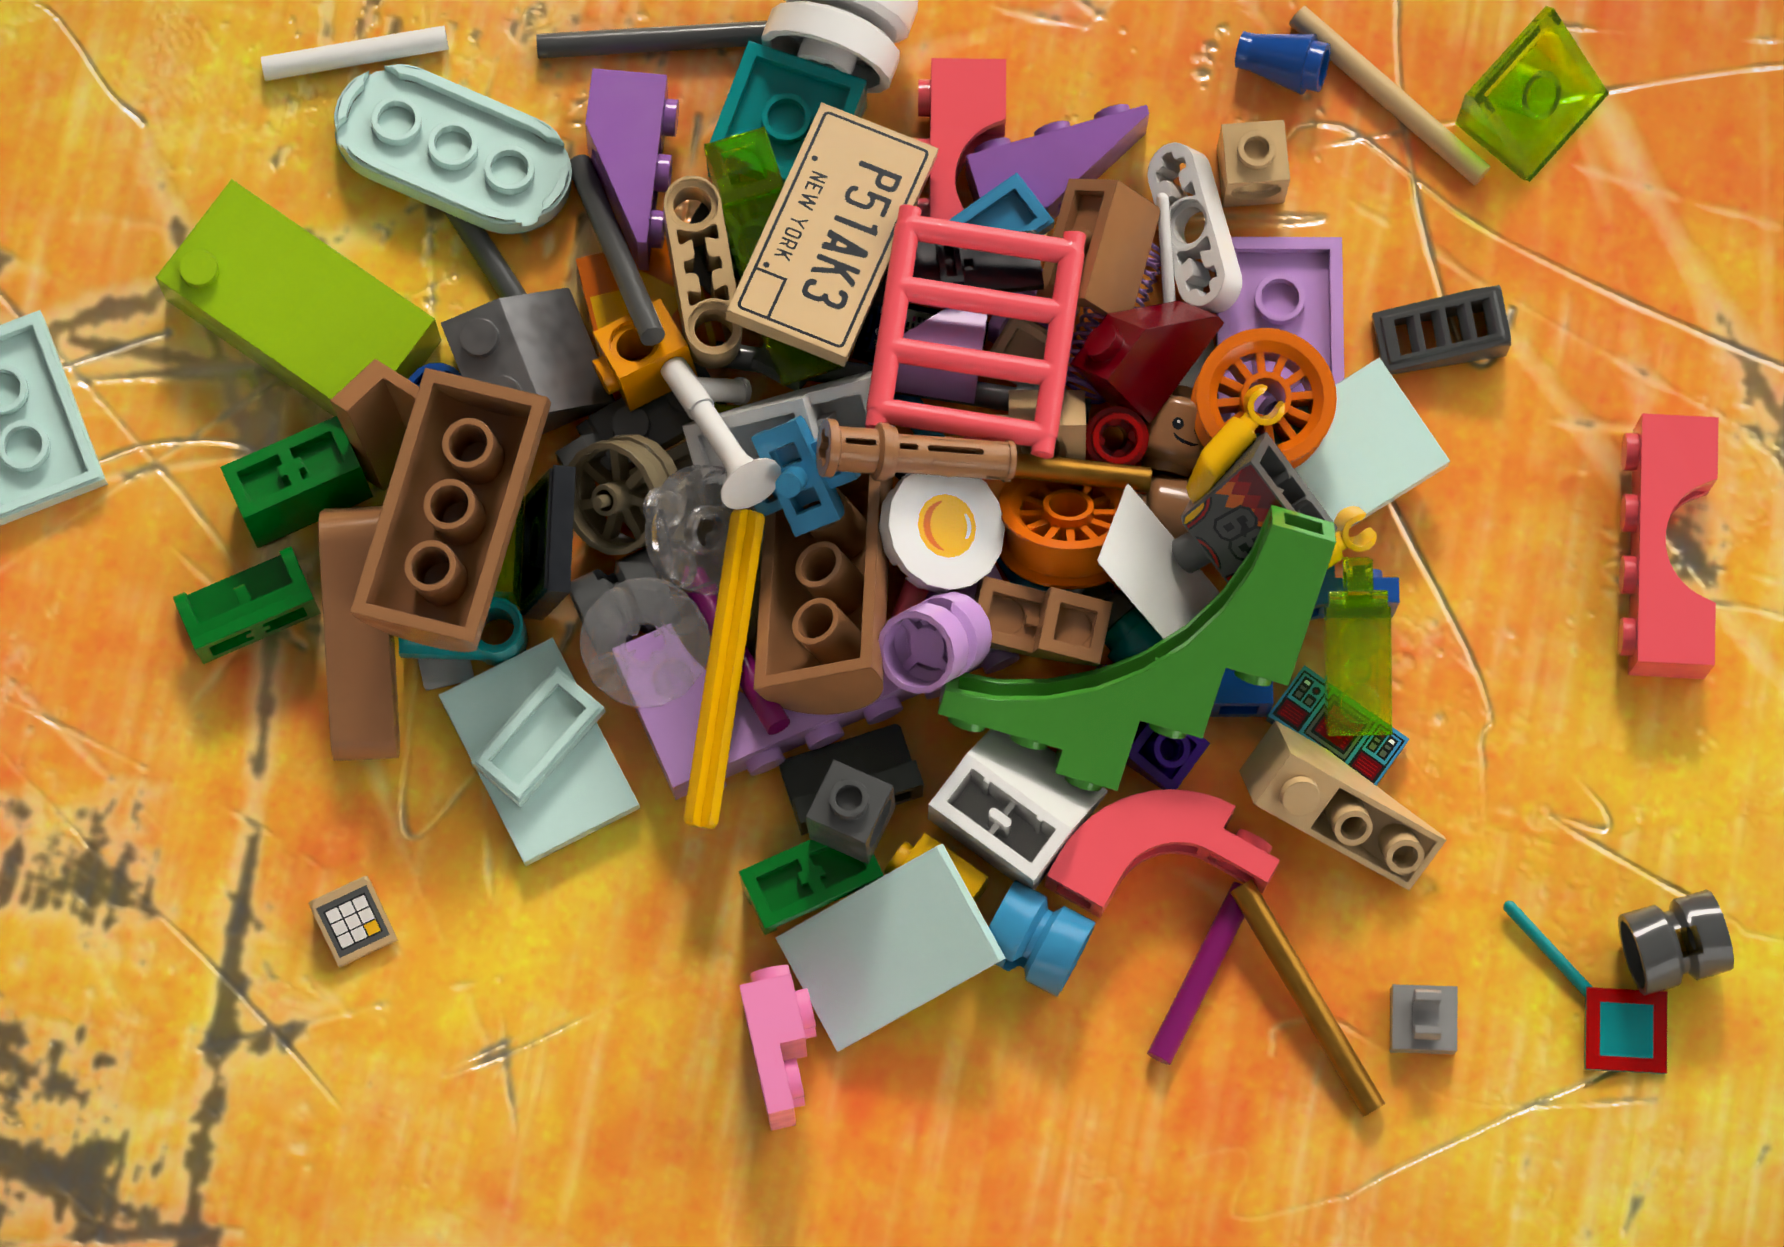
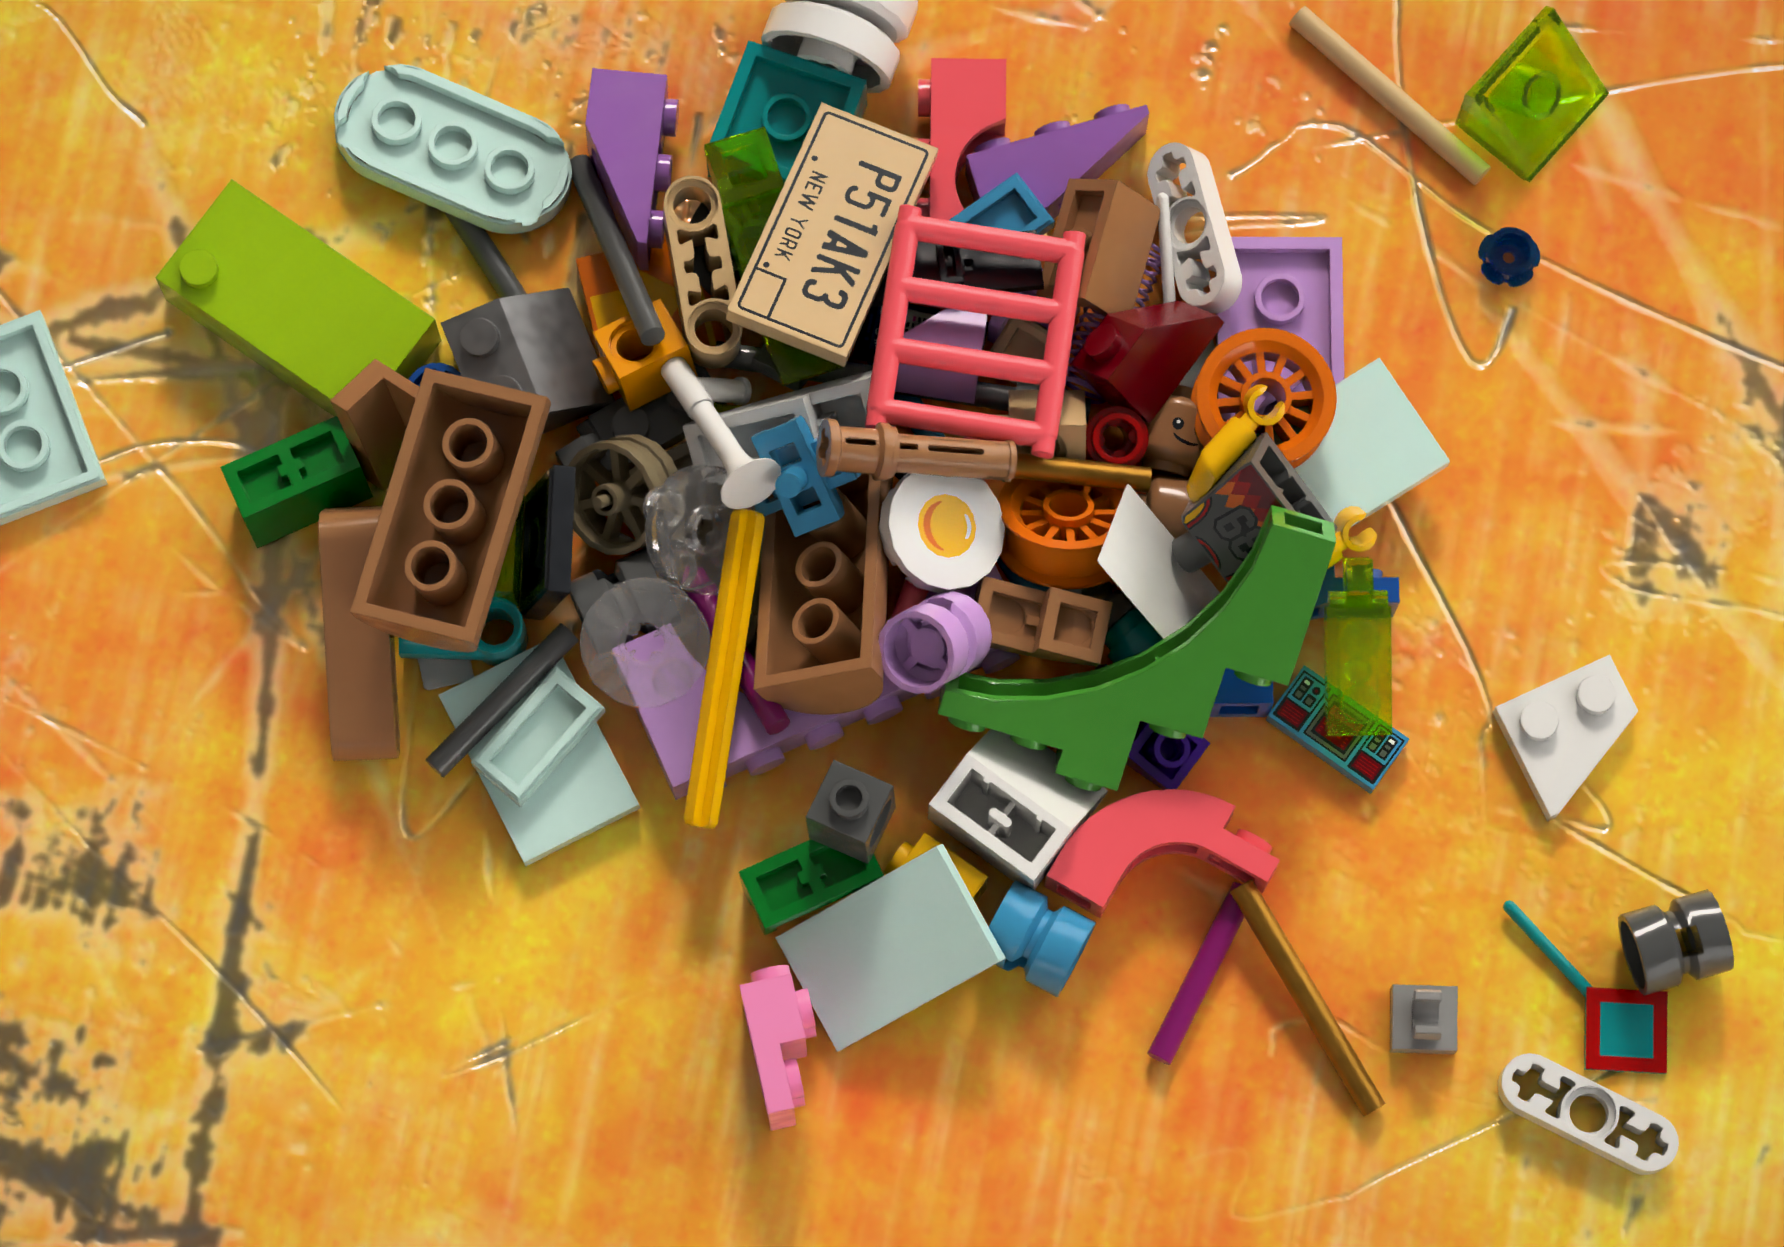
green hinge [173,546,321,664] -> none
white bar [261,25,449,81] -> none
slope [308,876,398,968] -> none
dark grey bar [536,20,767,59] -> none
pearl dark grey panel [779,724,924,835] -> none
tan brick [1217,120,1290,208] -> none
blue cone [1235,31,1331,95] -> none
tan slope [1239,720,1447,891] -> none
dark grey slope [1371,285,1511,375] -> none
coral arch [1618,413,1719,679] -> none
none -> dark grey bar [425,623,579,778]
none -> clear blue plate [1478,227,1540,287]
none -> white wing [1492,654,1638,822]
none -> white beam [1498,1053,1679,1175]

